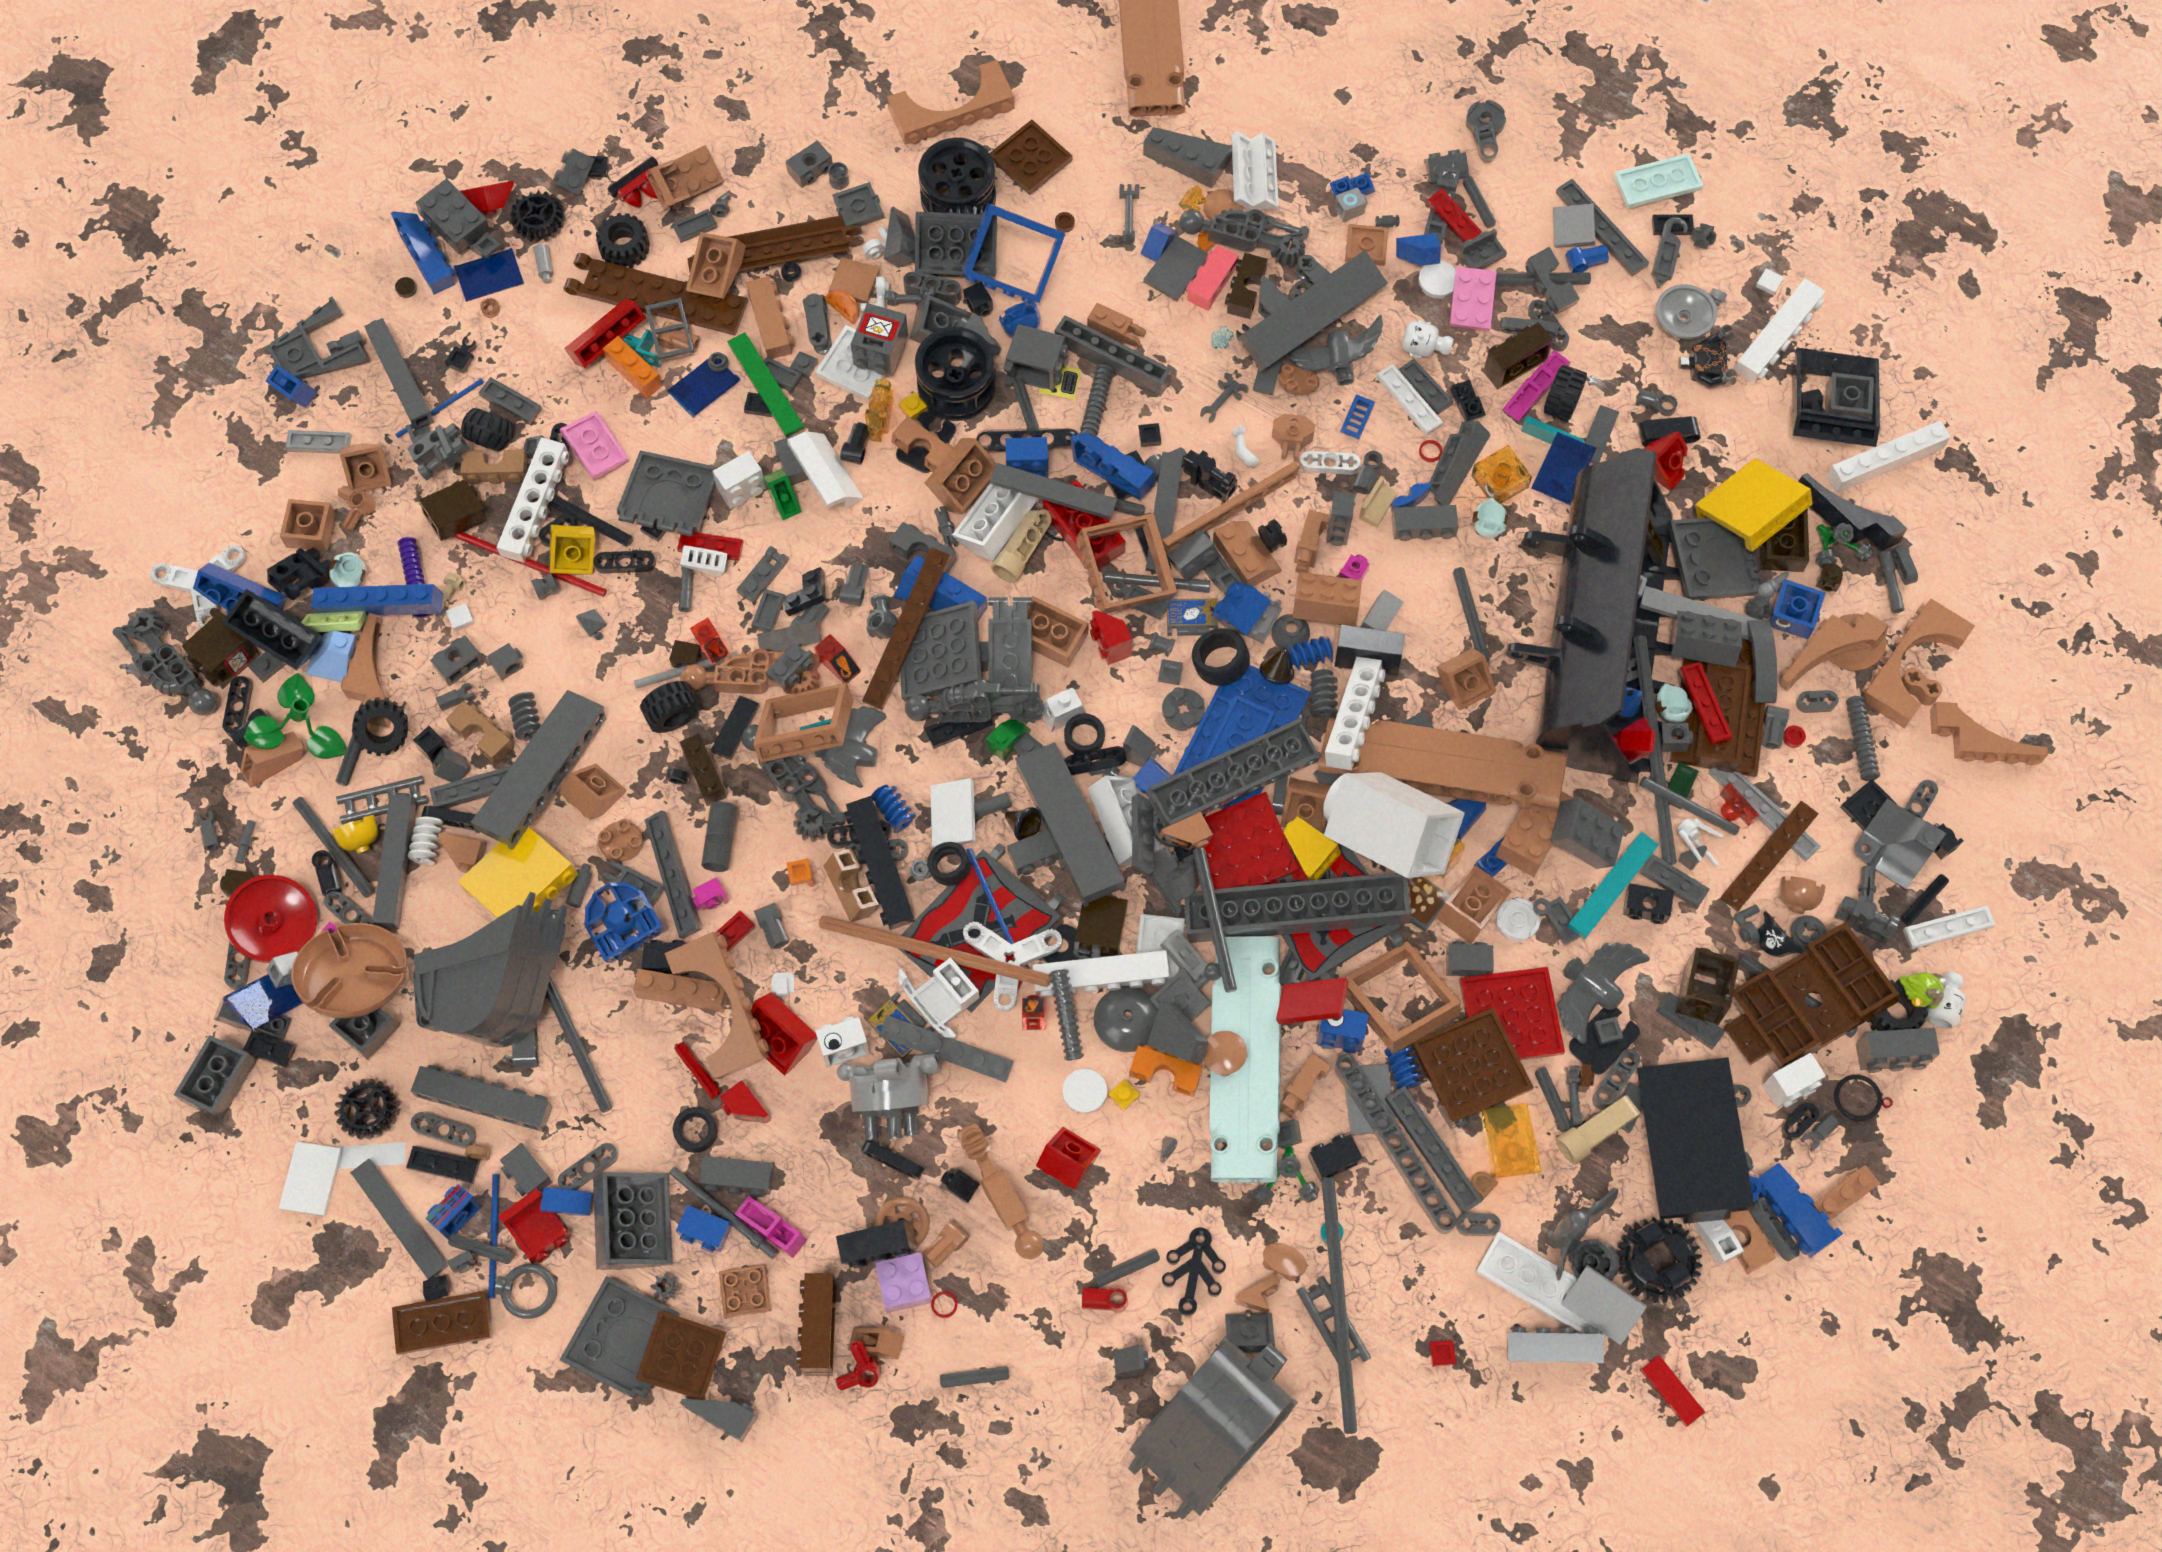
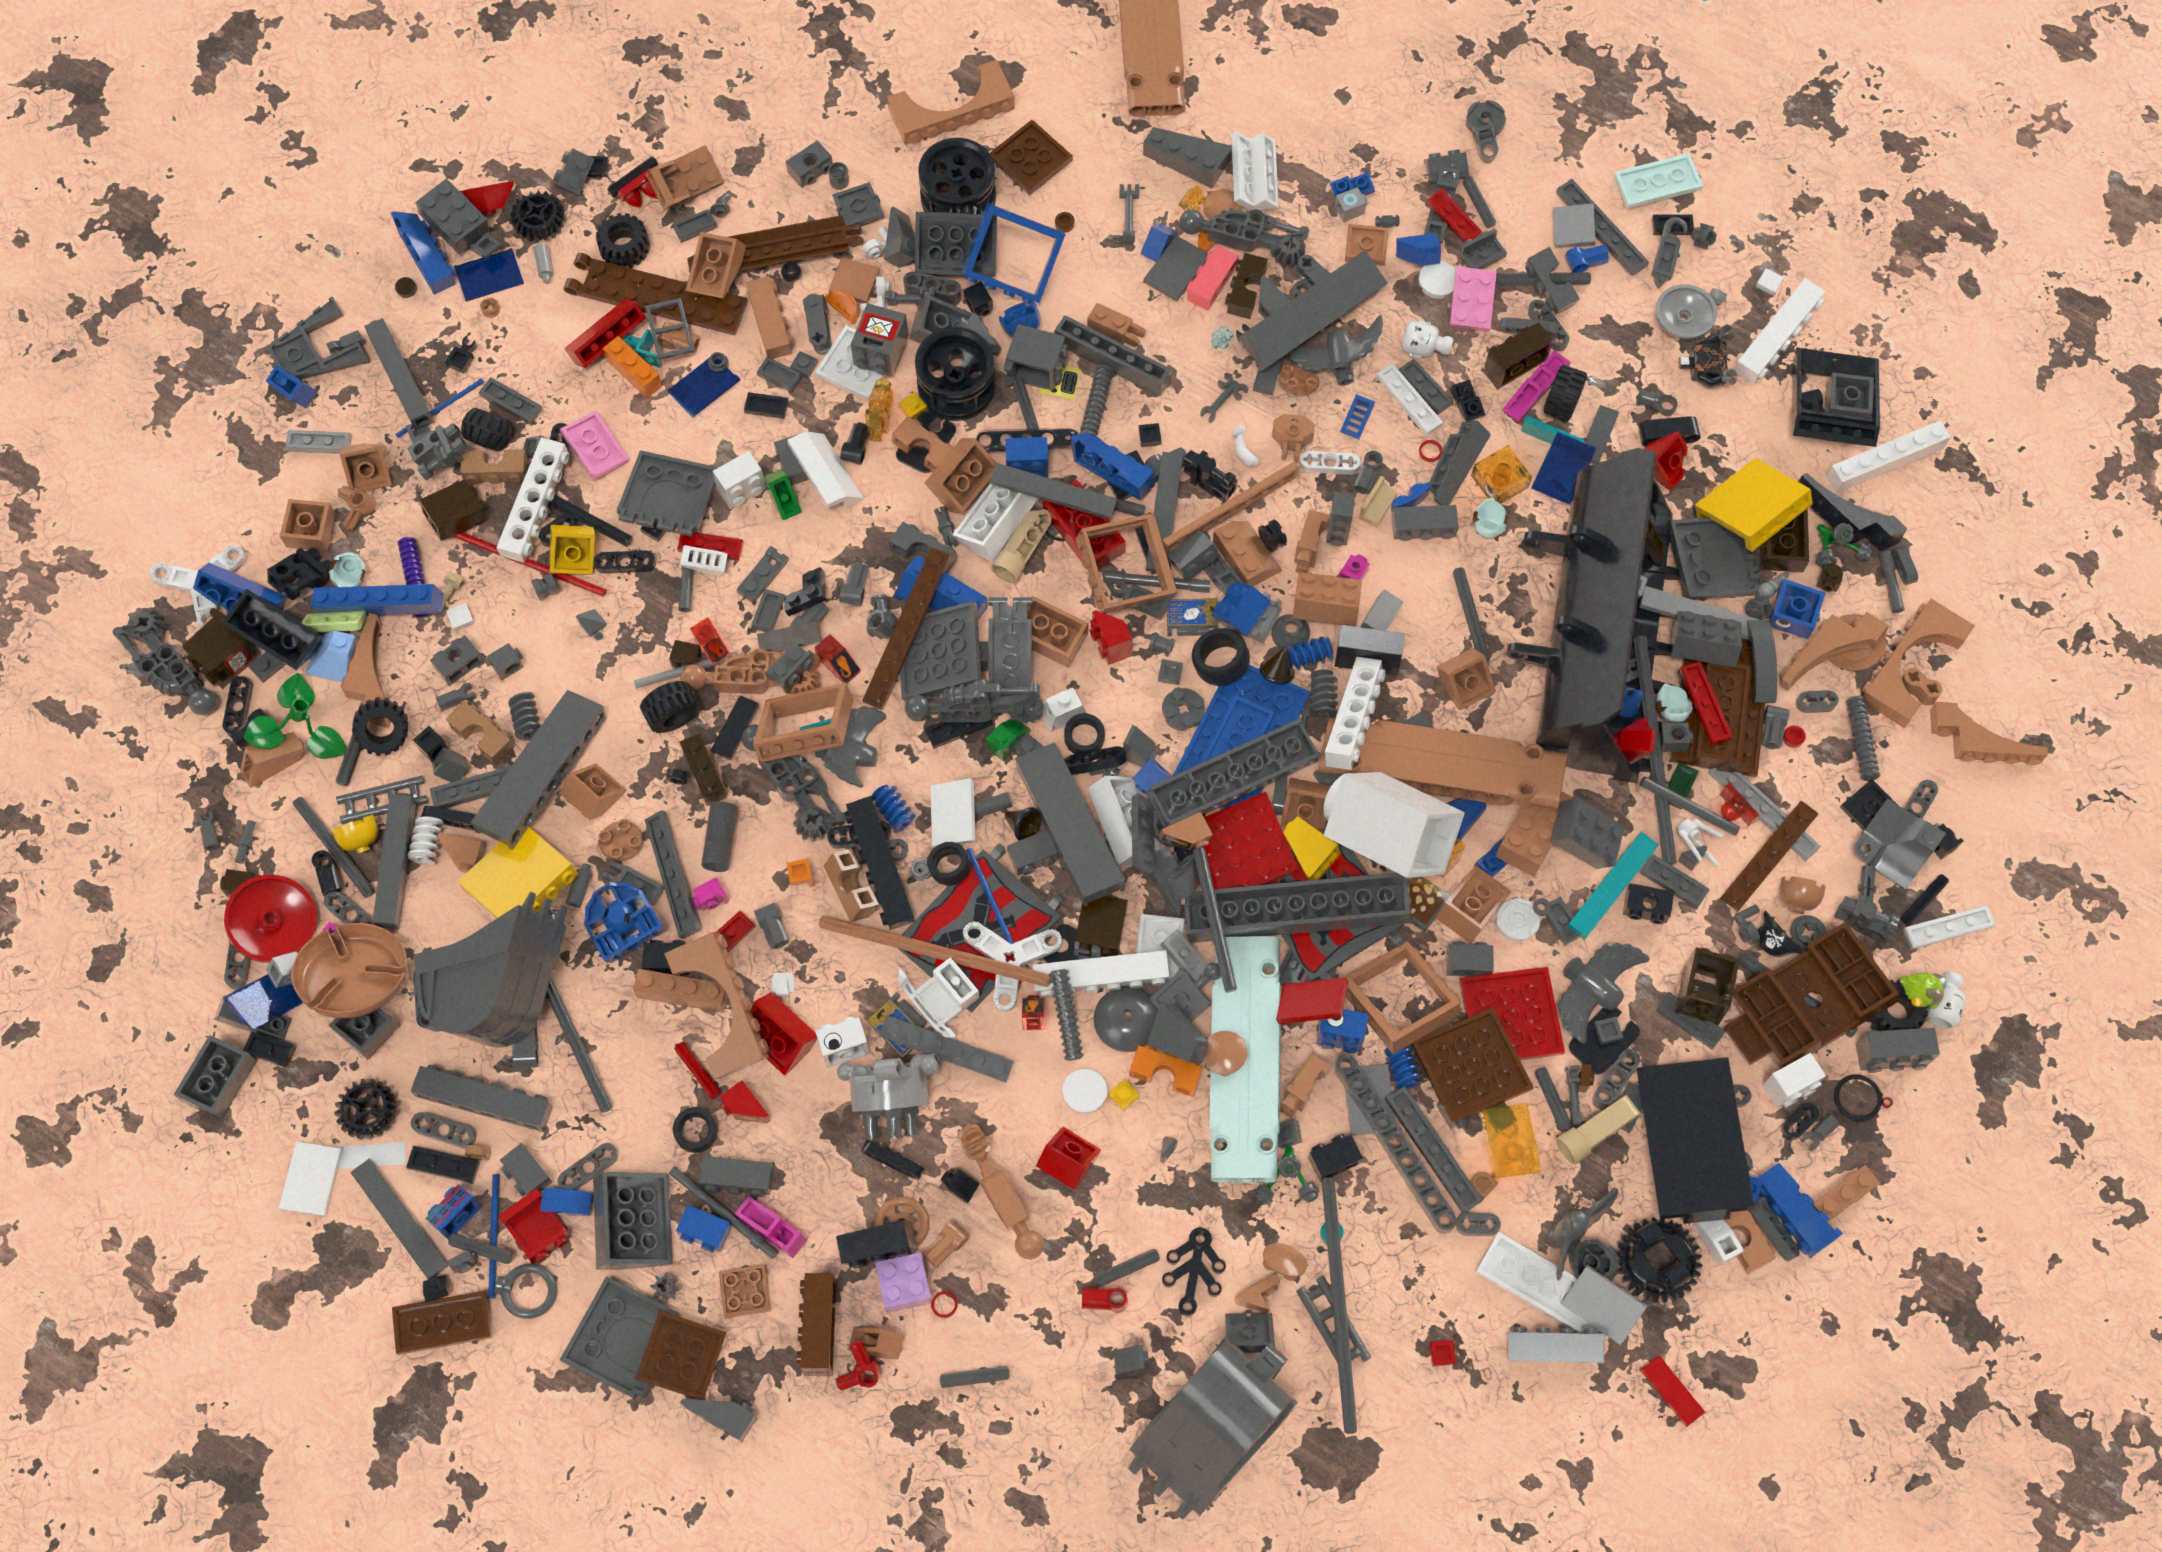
green tile [727,332,804,438] -> none

